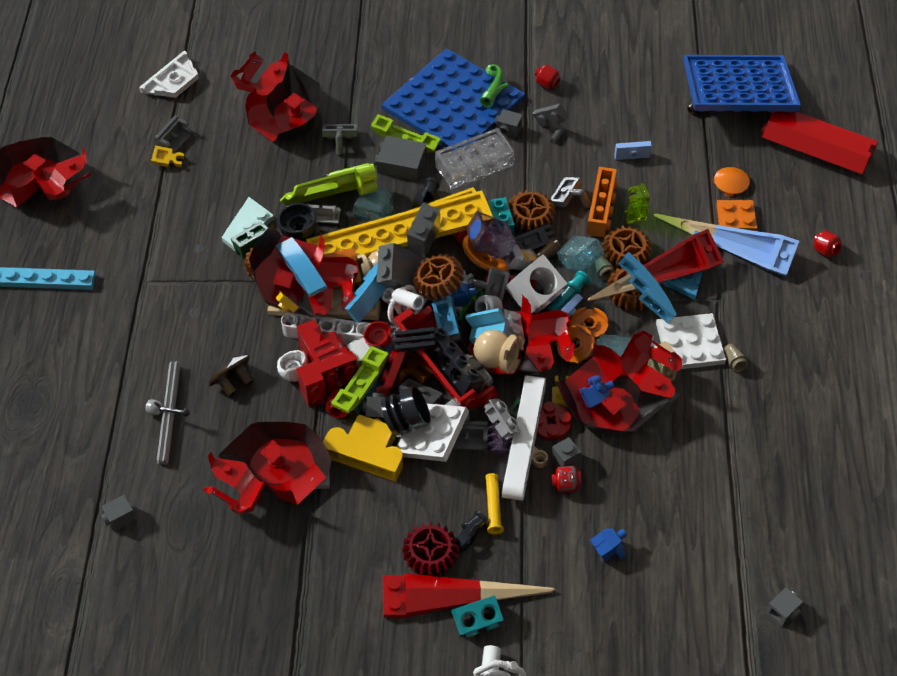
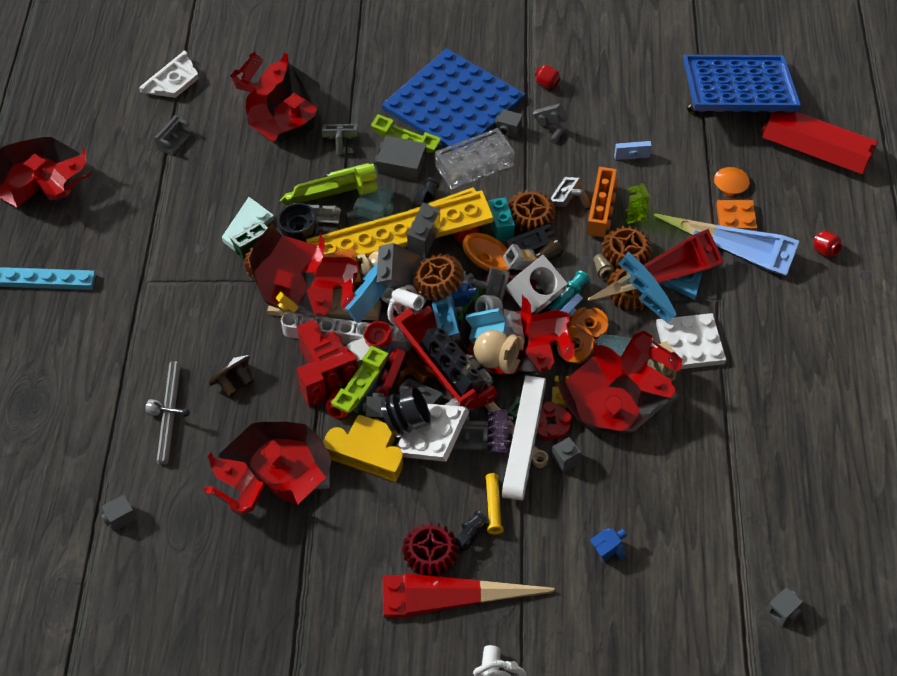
yellow plate [151,145,184,167] -> none
dark azure slope [275,237,327,297] -> none
white hair [277,350,310,382] -> none
black tile [395,327,436,352] -> none
teal brick [451,595,503,638] -> none
brick [466,211,516,260] -> none
bright green plant [480,64,509,108] -> none
light grey hinge [484,399,521,441] -> none
red head [552,466,582,493] -> none
clear light blue torso [557,235,605,271] -> none
blue piece [579,375,615,407] -> none
dark tan cone [724,344,748,372] -> none

